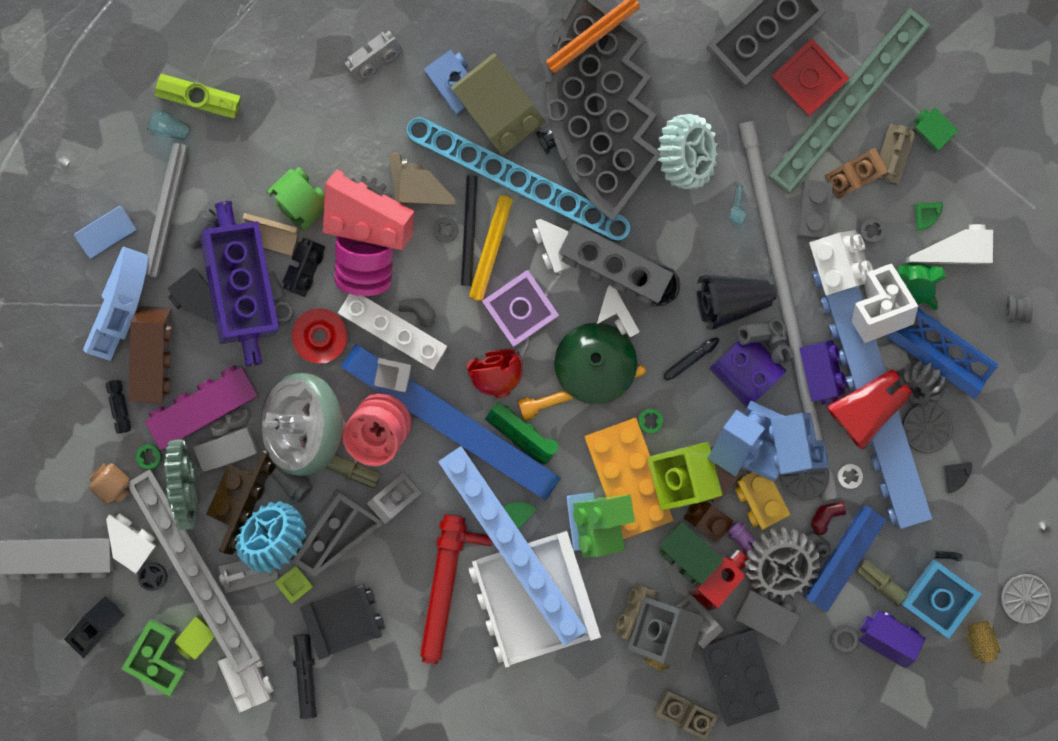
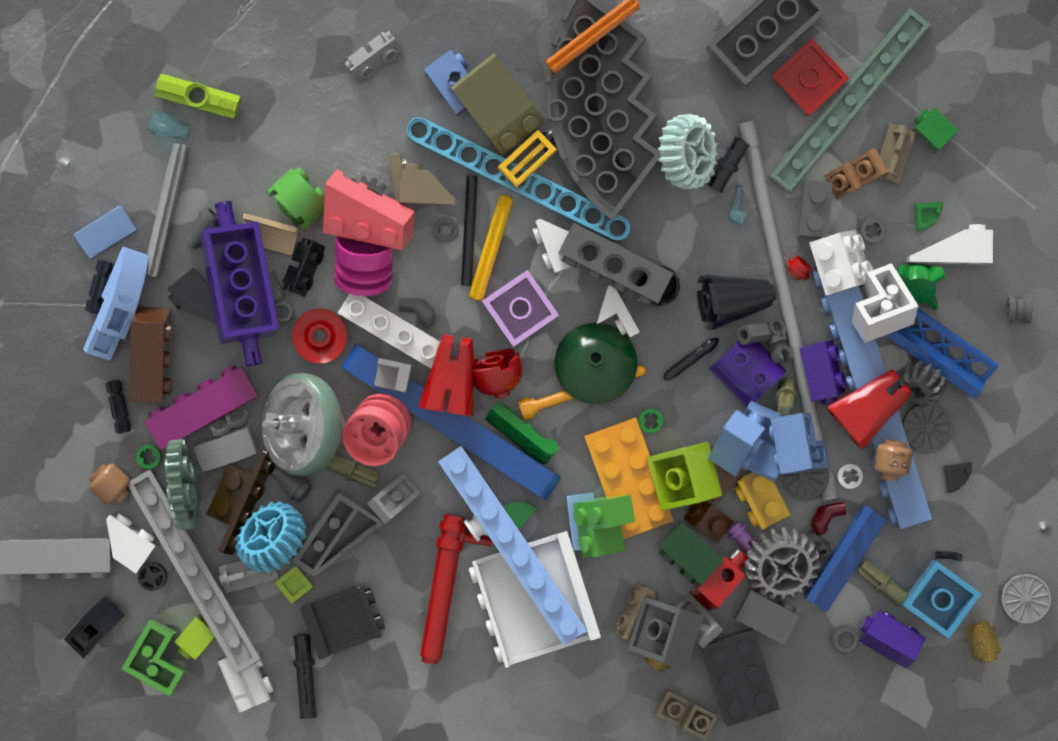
none -> black axle [85,260,113,314]
none -> red piece [418,334,474,416]
none -> white bush [464,515,488,542]
none -> yellow tile [497,130,557,189]
none -> black pin [707,136,750,193]
none -> olive axle [775,378,797,416]
none -> red plate [787,255,813,280]
none -> medium nougat head [874,439,913,481]

